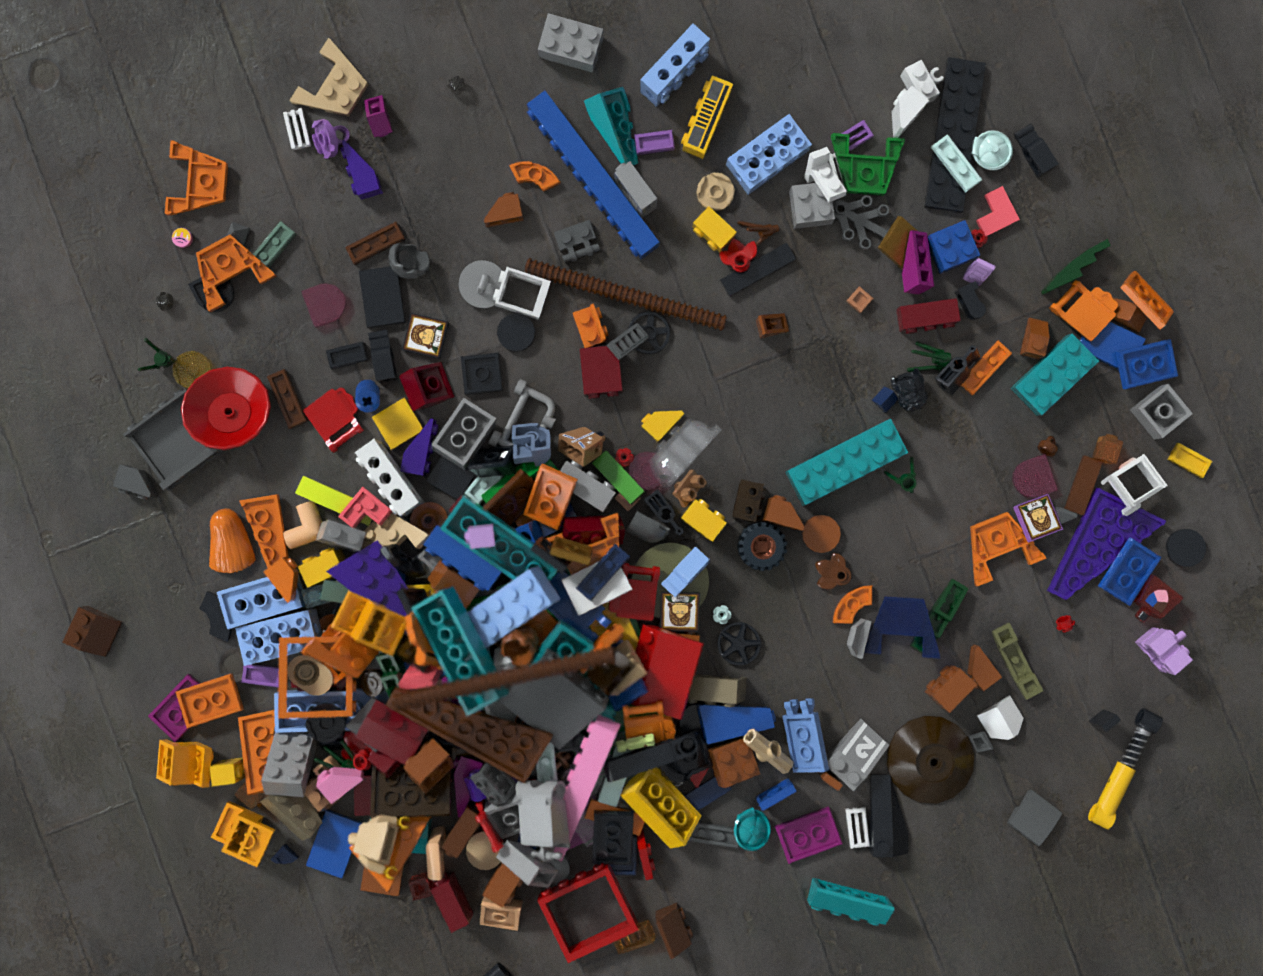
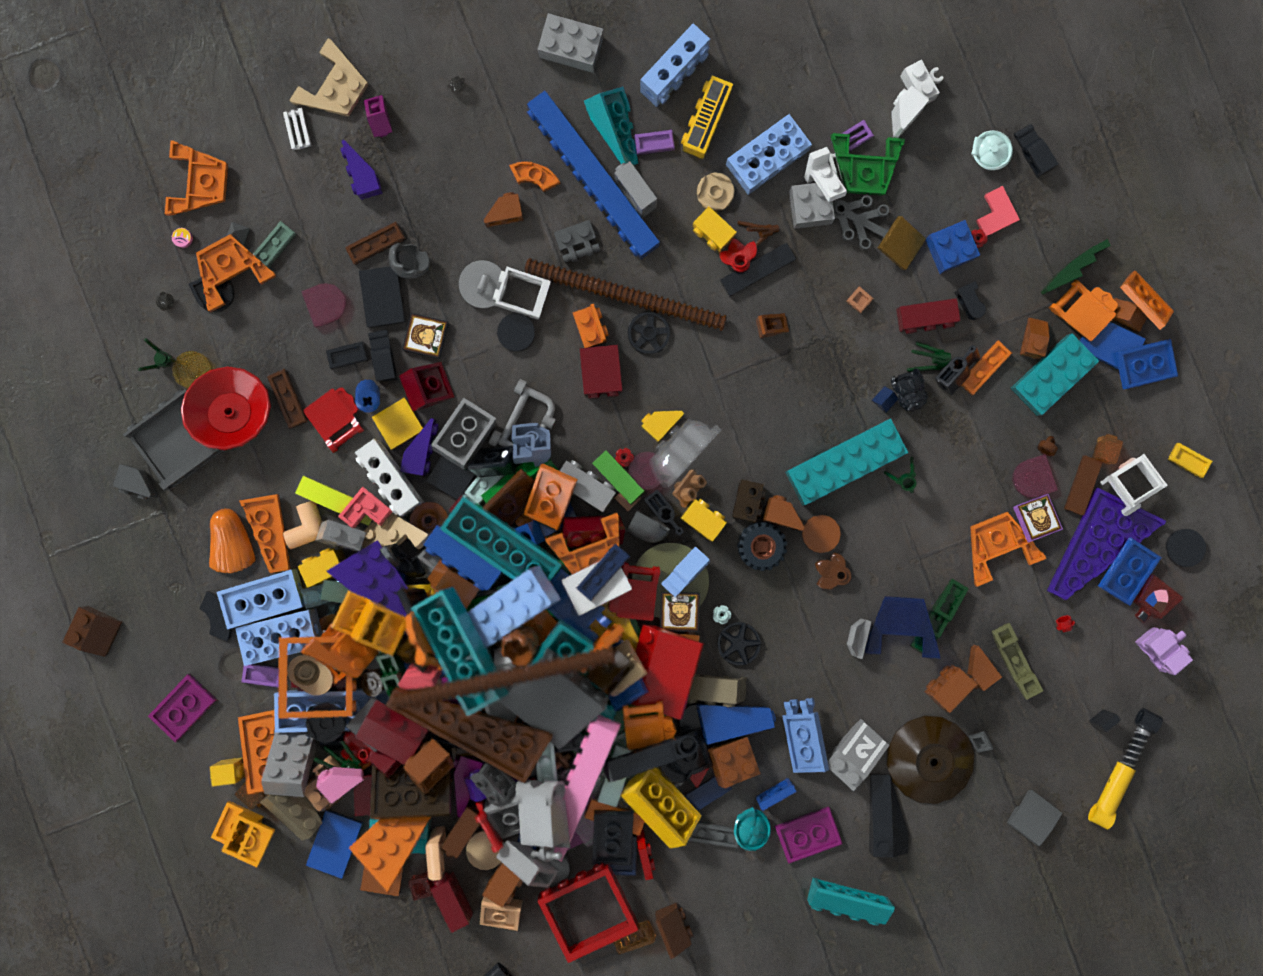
light orange bracket [156,739,214,788] -> none
orange tile [176,673,244,729] -> none
orange slope [263,557,299,603] -> none
dark blue tile [270,844,299,864] -> none
medium lavender tile [312,119,350,159] -> none
tan torso [348,815,410,879] -> none
red plate [353,751,371,770] -> none
black tile [461,353,503,395] -> none
lavender brick [465,524,495,549] -> none
black tile [530,536,571,573] -> none
pearl gold tile [550,536,593,565] -> none
medium nougat torso [558,427,605,467] -> none
dark grey slope [607,323,649,360] -> none
yellowish green axle [616,734,655,753] -> none
tan piece [743,729,794,774] -> none
dark orange tile [818,771,843,791] -> none
orange tile [833,585,872,624] -> none
white tile [845,806,870,849] -> none
magenta slope [902,230,934,295] -> none
black plate [924,57,986,213] -> none
light aqua tile [931,134,982,193] -> none
lavender slope [963,258,995,286] -> none
white slope [977,696,1024,740] -> none
dark grey slope [1054,507,1078,524] -> none
light grey brick [1130,384,1193,440] -> none

